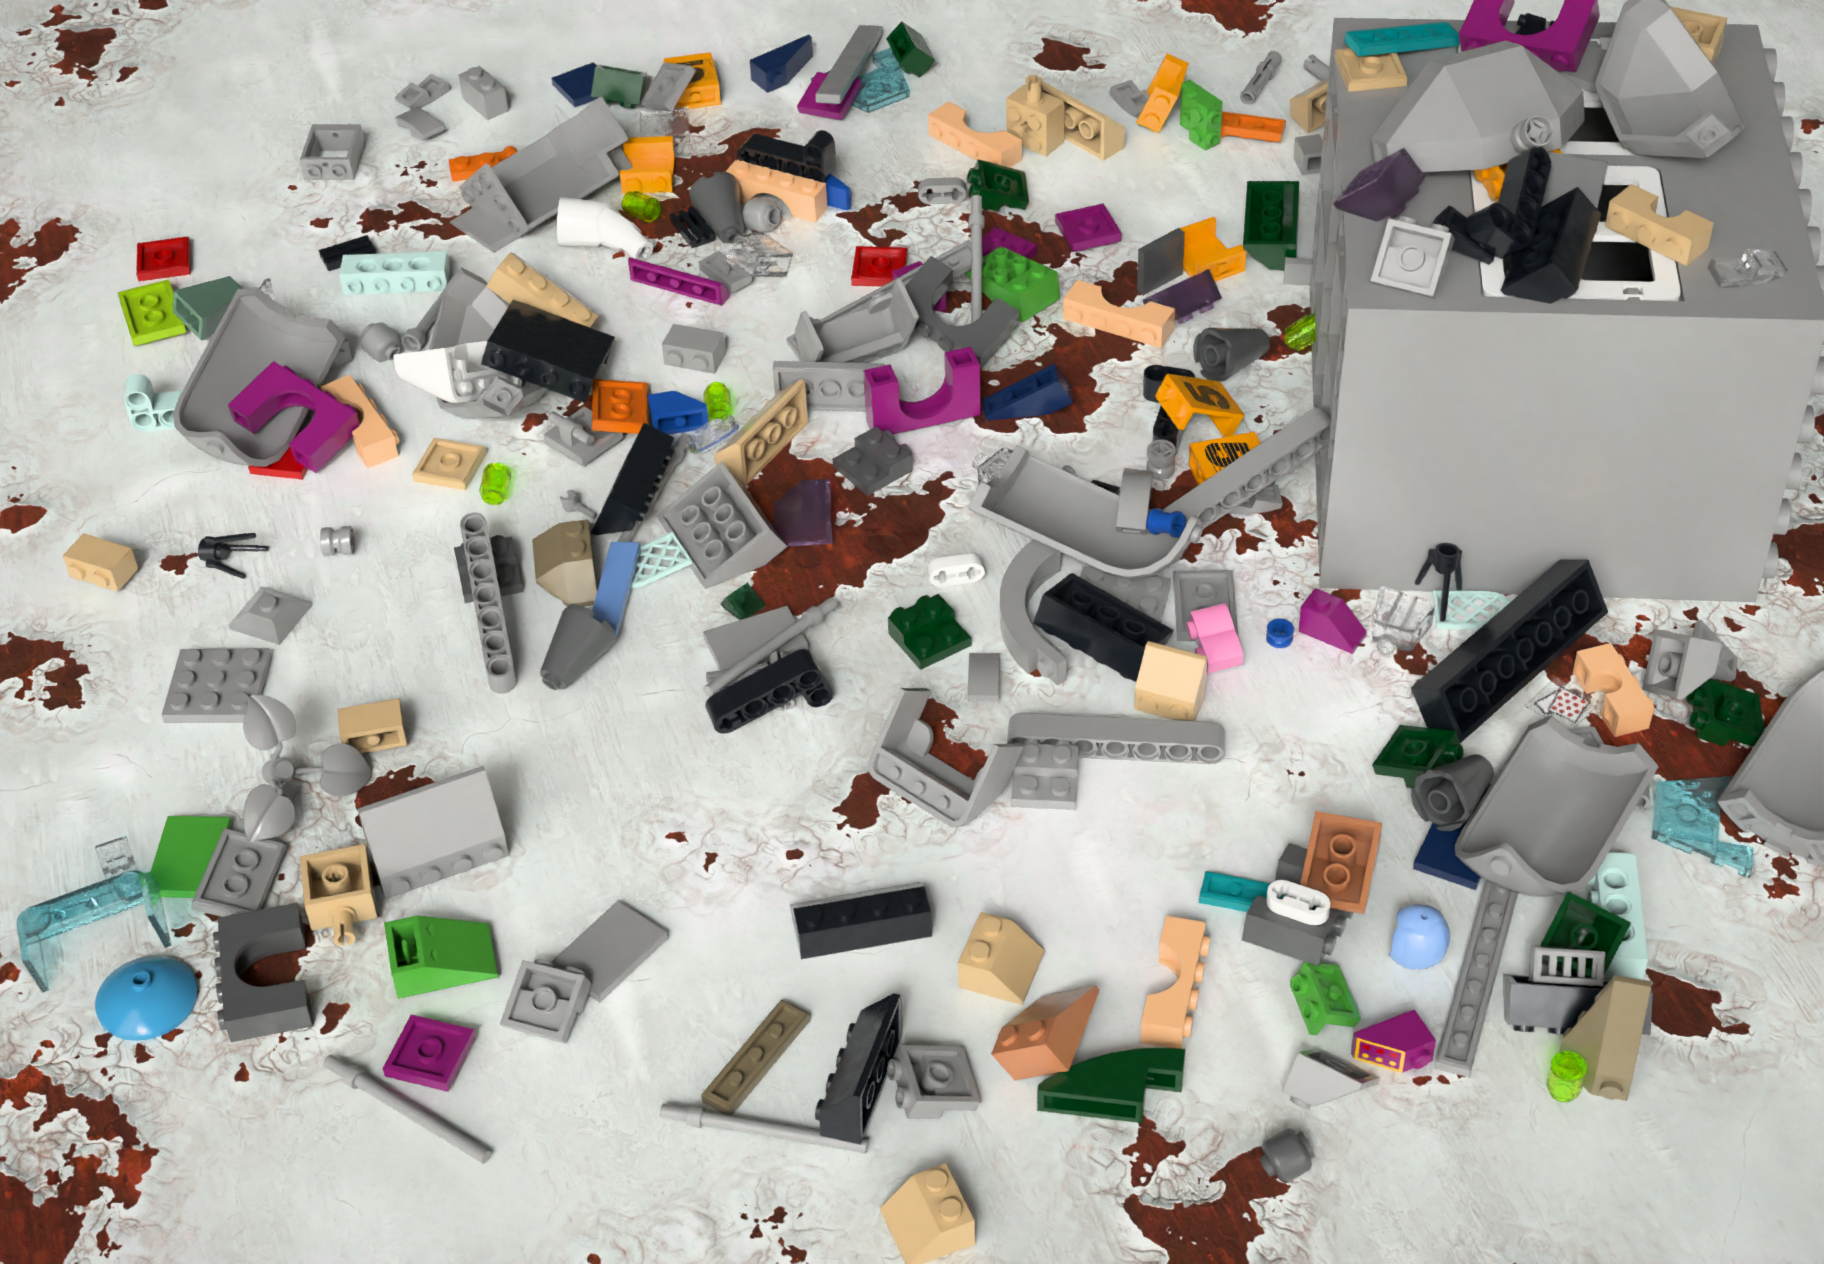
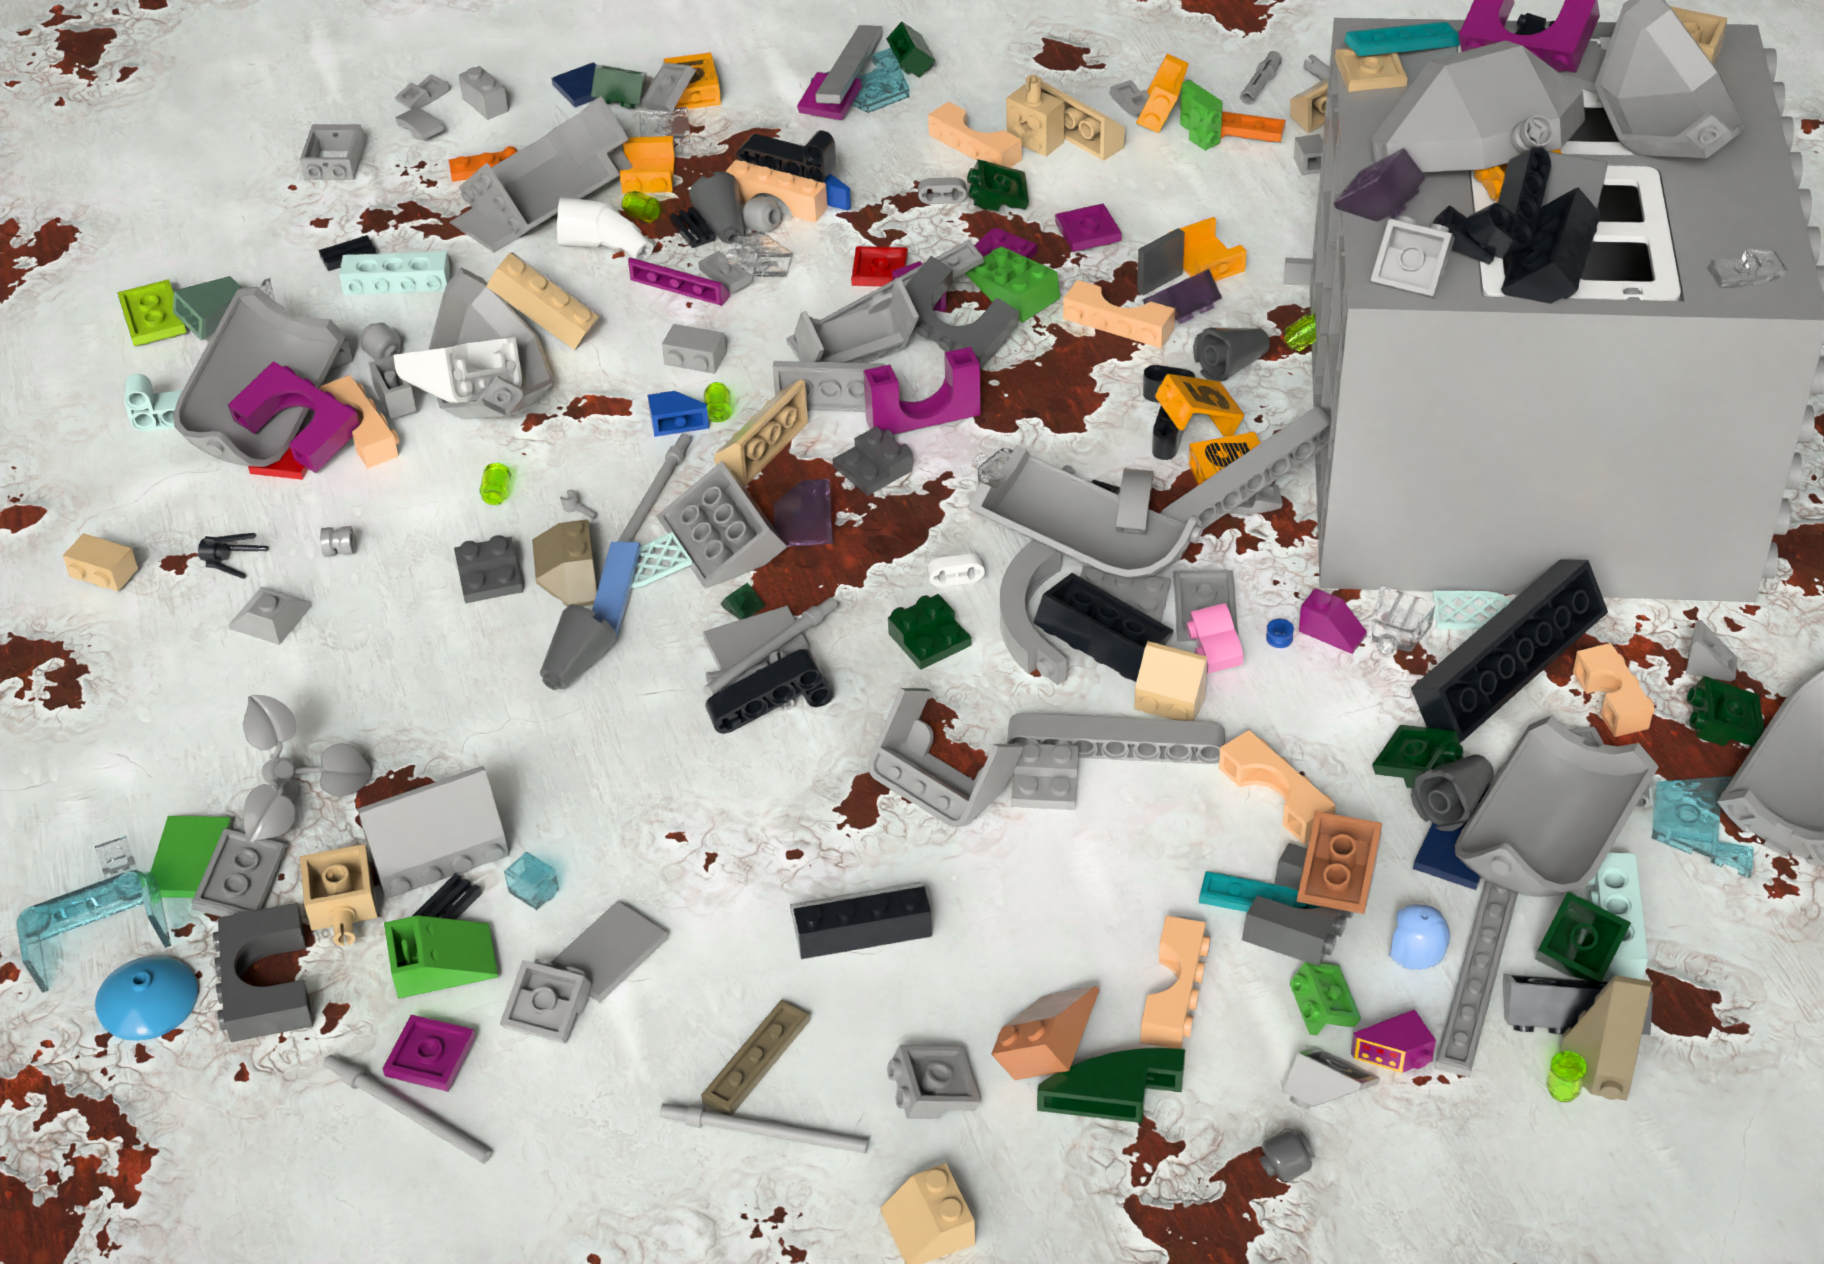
red tile [136,236,191,282] -> none
light grey plate [162,648,272,723] -> none
tan brick [337,698,407,754] -> none
light grey piece [401,271,458,352] -> none
tan tile [412,438,487,490] -> none
light grey beam [460,513,516,694] -> none
black panel [481,299,615,403] -> none
light grey plate [543,406,623,466] -> none
black slope [591,423,675,535] -> none
orange tile [592,379,648,434] -> none
clear tile [687,415,740,455] -> none
dark blue slope [749,34,813,93] -> none
black slope [815,993,901,1145] -> none
tan slope [958,912,1044,1005] -> none
light grey slope [968,653,1000,701] -> none
light grey bar [969,195,985,323] -> none
dark blue slope [982,363,1074,421] -> none
light grey wheel [1146,440,1176,480] -> none
blue bush [1147,508,1186,538] -> none
dark green slope [1243,181,1299,271] -> none
white beam [1266,880,1330,925] -> none
black plant [1415,543,1462,622] -> none
clear sticker [1524,676,1601,729] -> none
light grey slope [1529,945,1605,987] -> none
tan arch [1605,184,1714,266] -> none
light grey slope [1642,629,1722,699] -> none
none -> light grey brick [368,355,416,420]
none -> black tile [412,873,482,920]
none -> clear light blue brick [504,851,559,910]
none -> light nougat arch [1219,730,1336,844]

